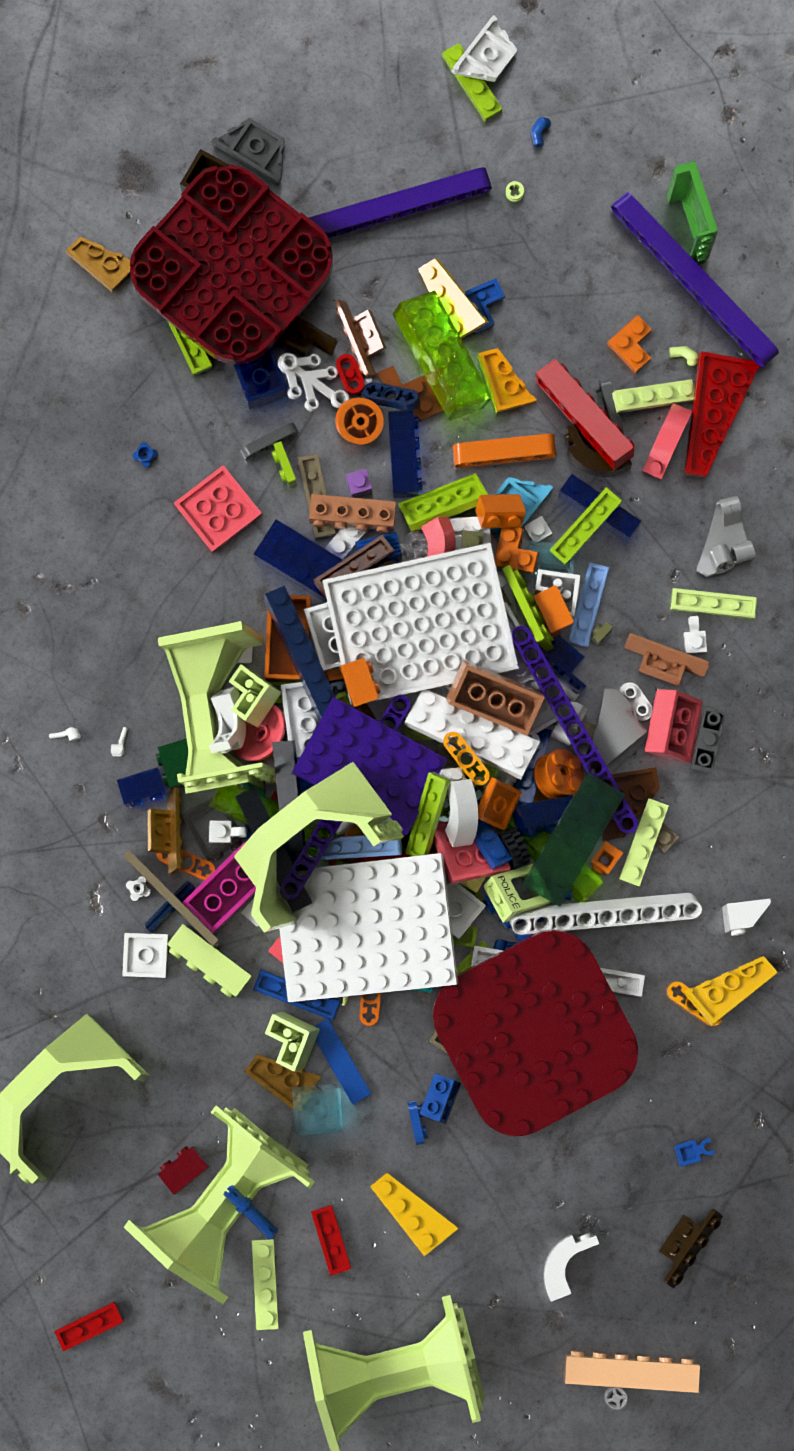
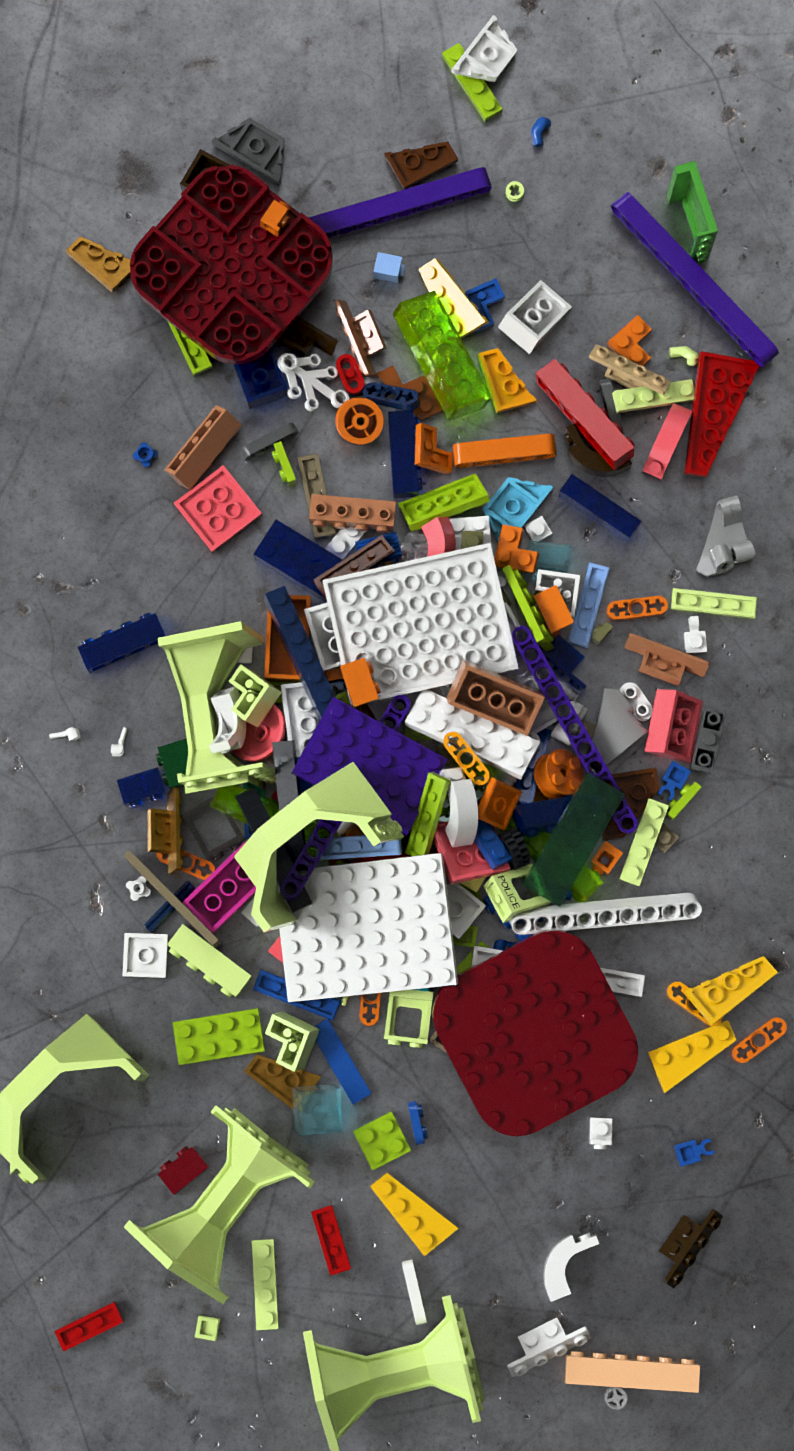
white plate [209,820,247,843] -> none
blue pin [223,1185,278,1240] -> none
medium lavender brick [346,469,373,498] -> none
blue bracket [420,1074,461,1124] -> none
orange brick [475,494,526,528] -> none
lime plate [549,487,622,565] -> none
white slope [722,899,771,936] -> none
none -> clear blue brick [77,613,166,673]
none -> nougat brick [164,405,241,490]
none -> lime plate [172,1008,265,1065]
none -> yellowish green tile [195,1315,221,1341]
none -> orange brick [260,200,291,237]
none -> lime plate [353,1111,411,1171]
none -> light blue brick [373,252,405,283]
none -> reddish brown wing [384,142,458,189]
none -> yellowish green window [384,990,433,1048]
none -> white beam [402,1259,427,1325]
none -> orange plate [415,423,453,475]
none -> white slope [498,280,572,354]
none -> white bracket [507,1318,591,1377]
none -> tan bracket [589,344,671,395]
none -> white bracket [589,1118,612,1149]
none -> orange beam [606,596,668,621]
none -> yellow wing [647,1020,736,1093]
none -> blue plate [658,761,691,802]
none -> lime plate [666,782,701,821]
none -> orange beam [732,1017,787,1063]

